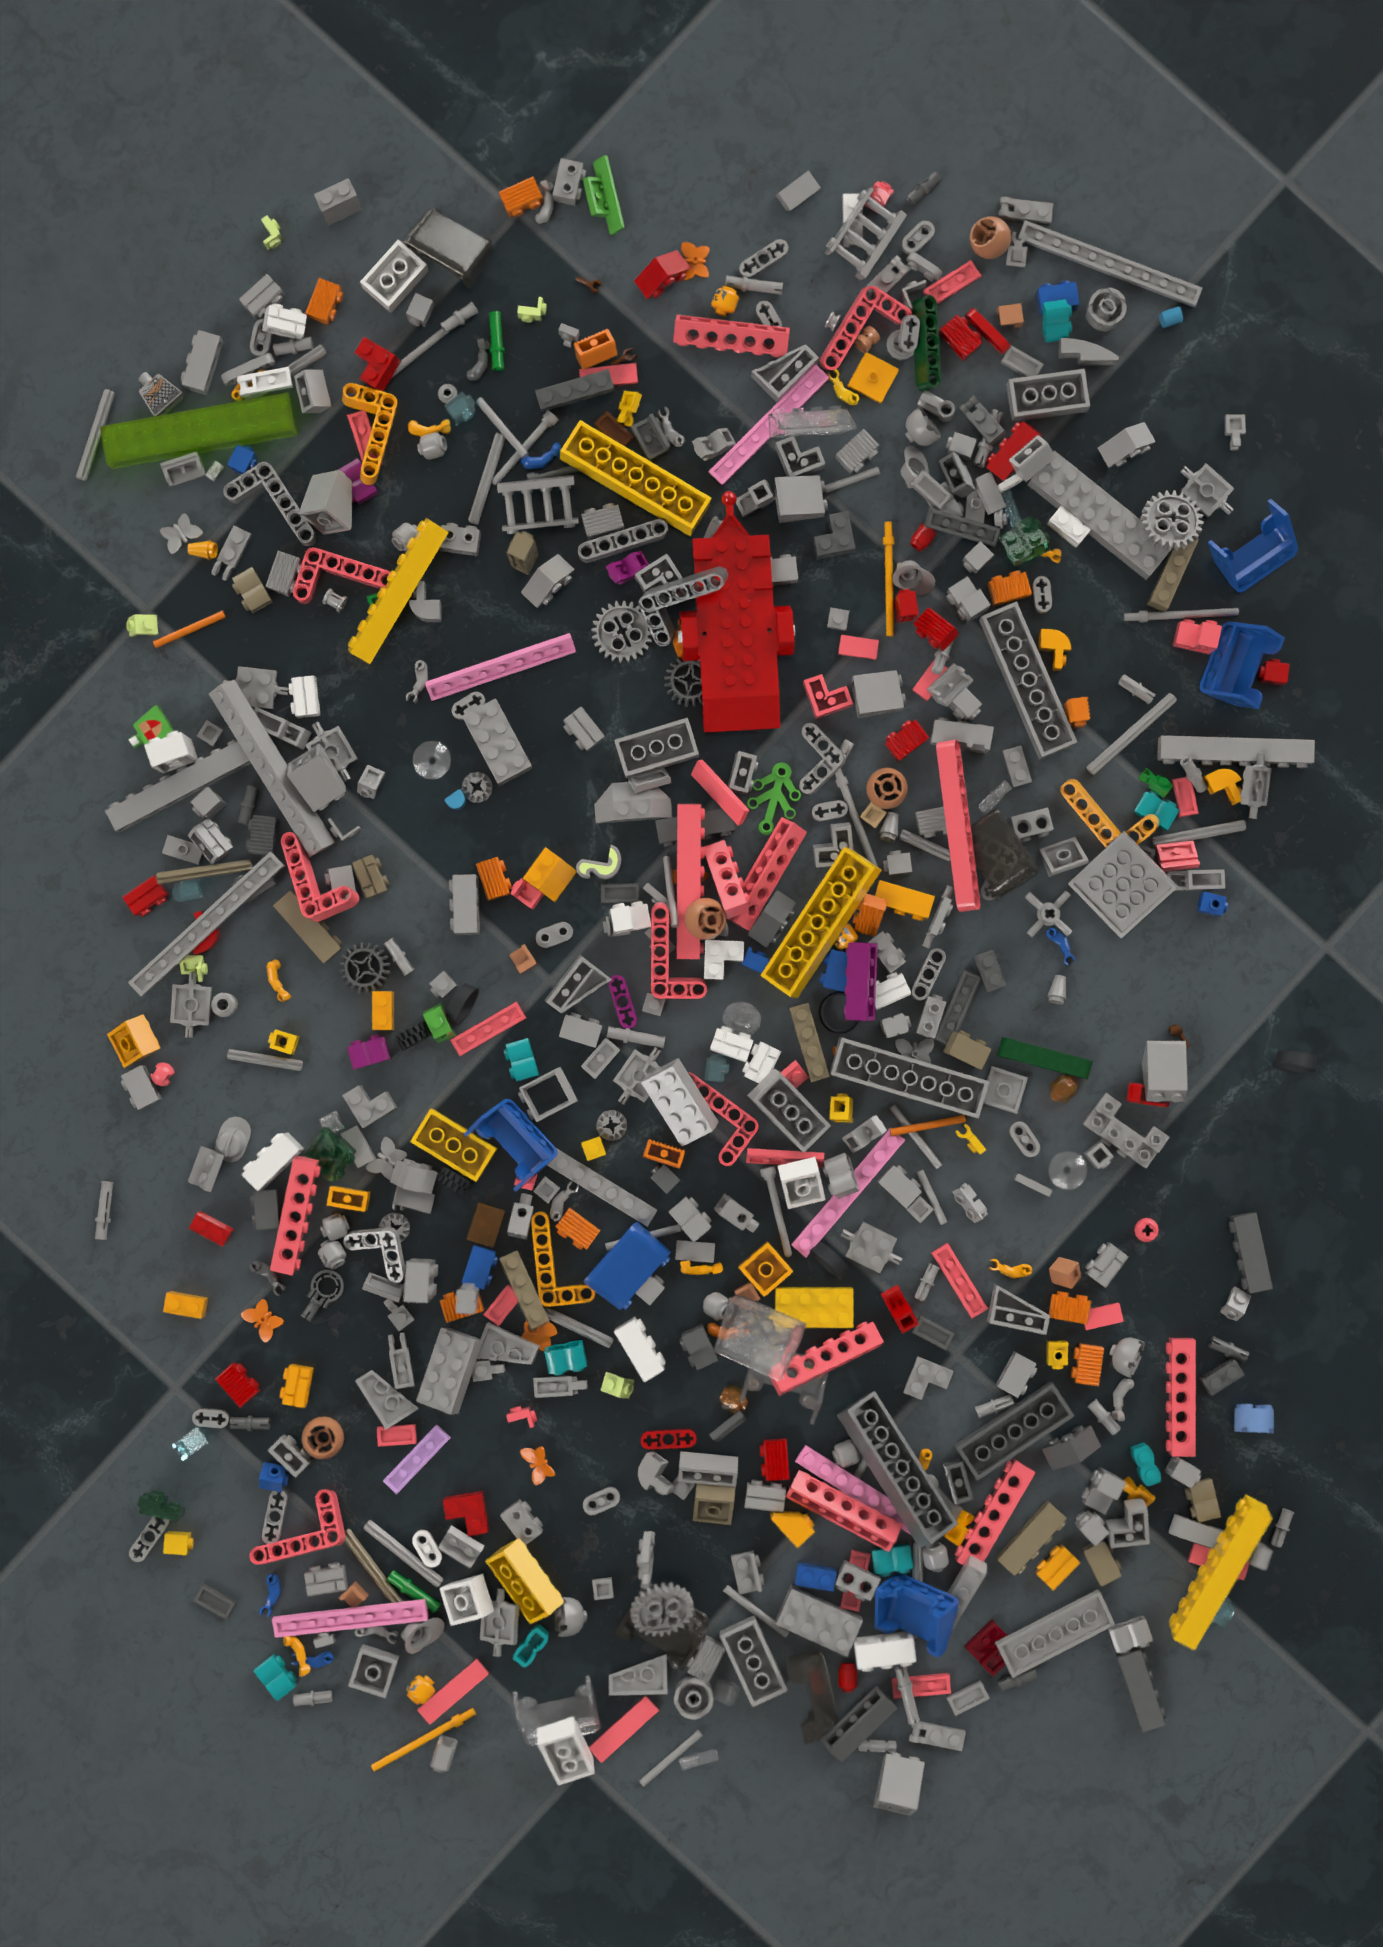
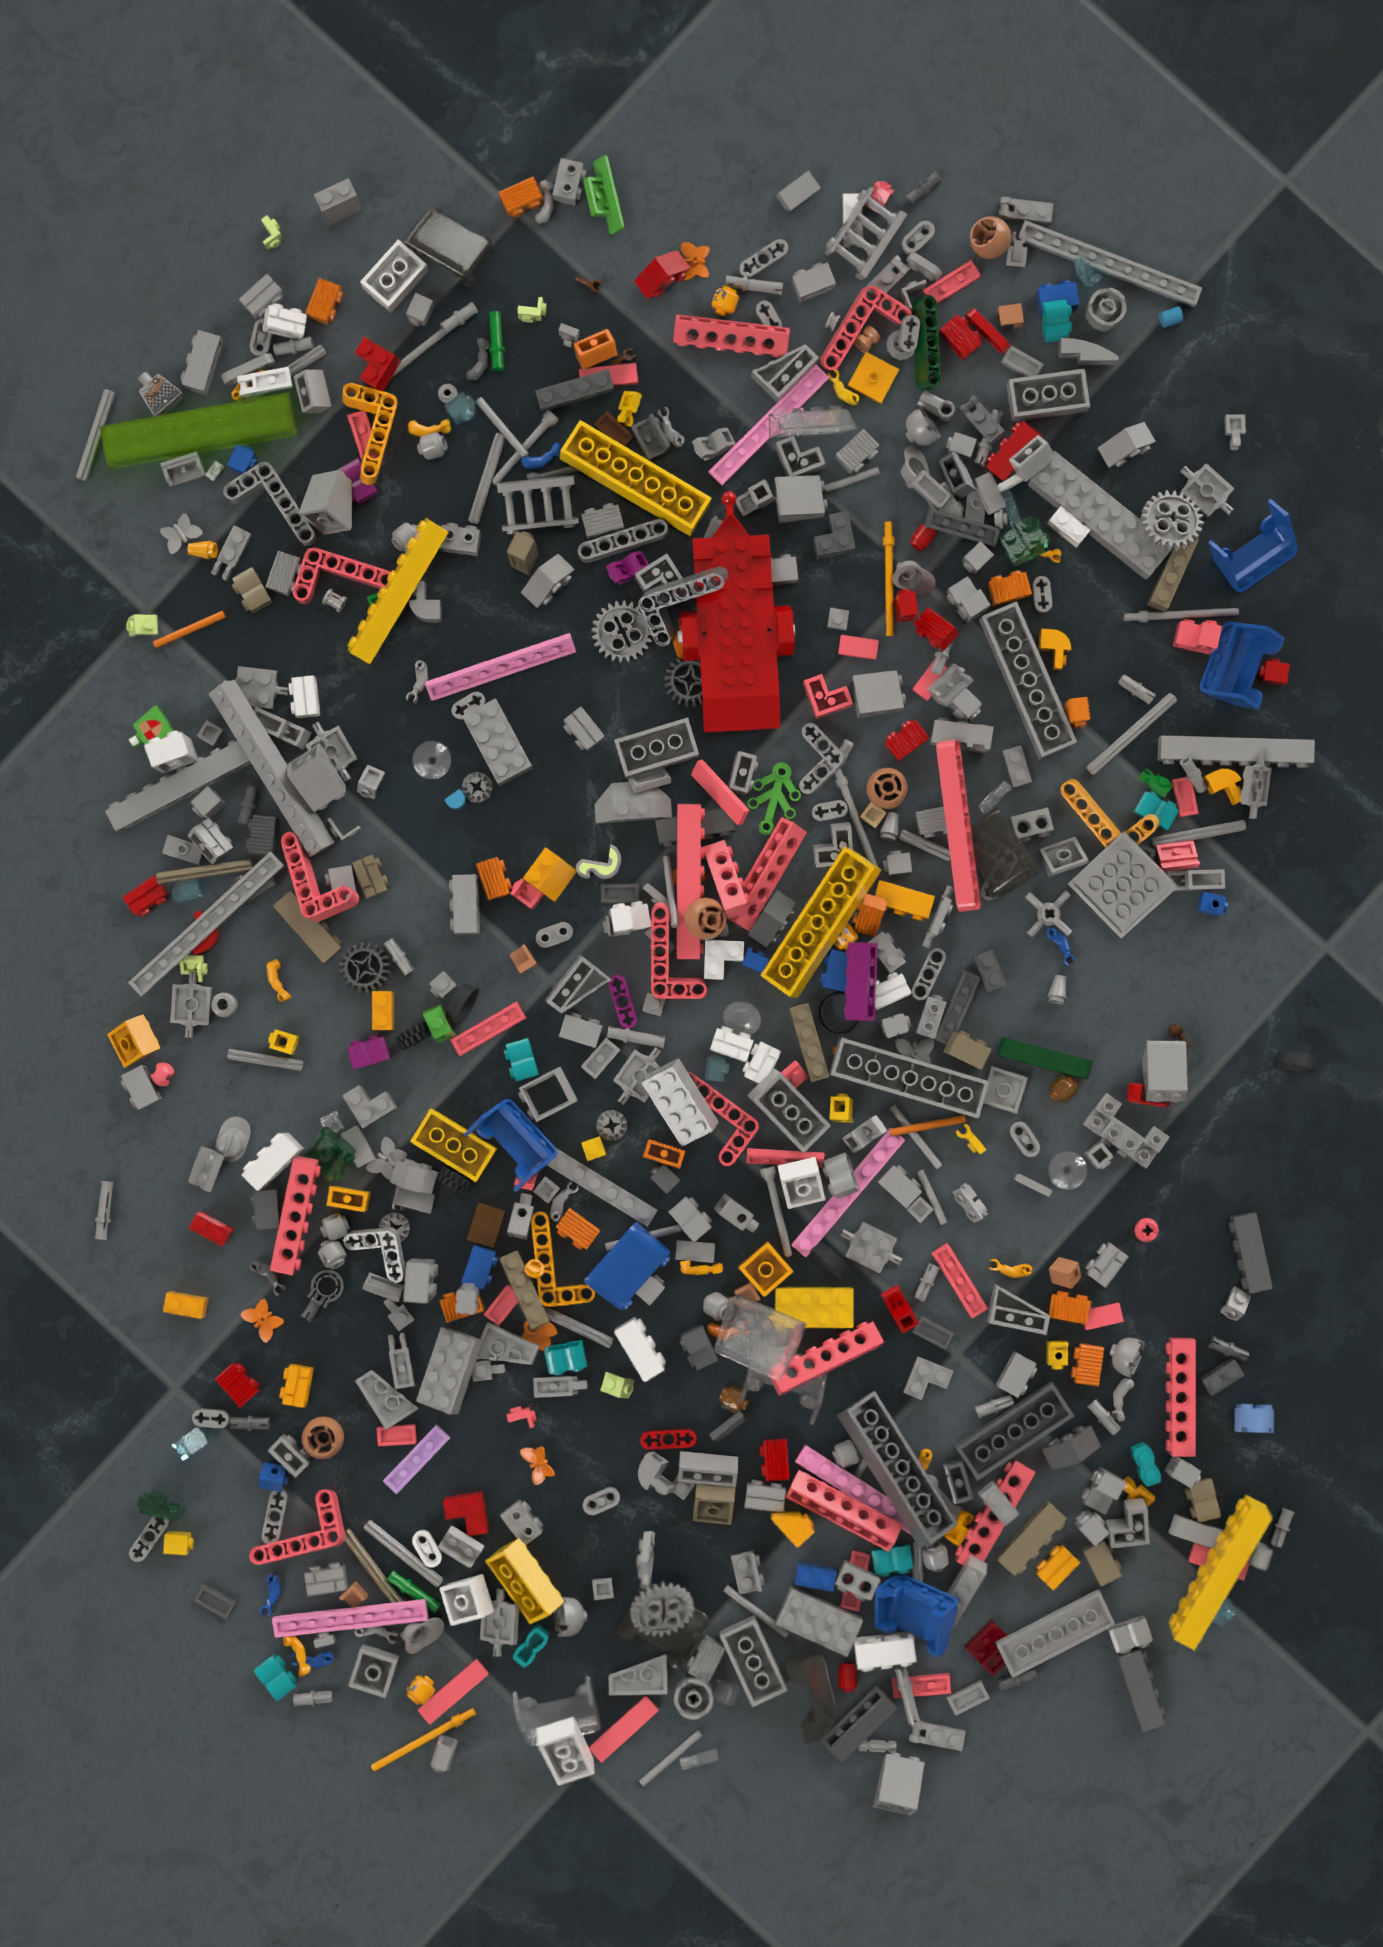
none -> light orange plate [525,1260,544,1278]
none -> light grey brick [792,262,836,302]
none -> light grey brick [978,1481,1019,1526]
none -> clear light blue bracket [1074,257,1102,287]

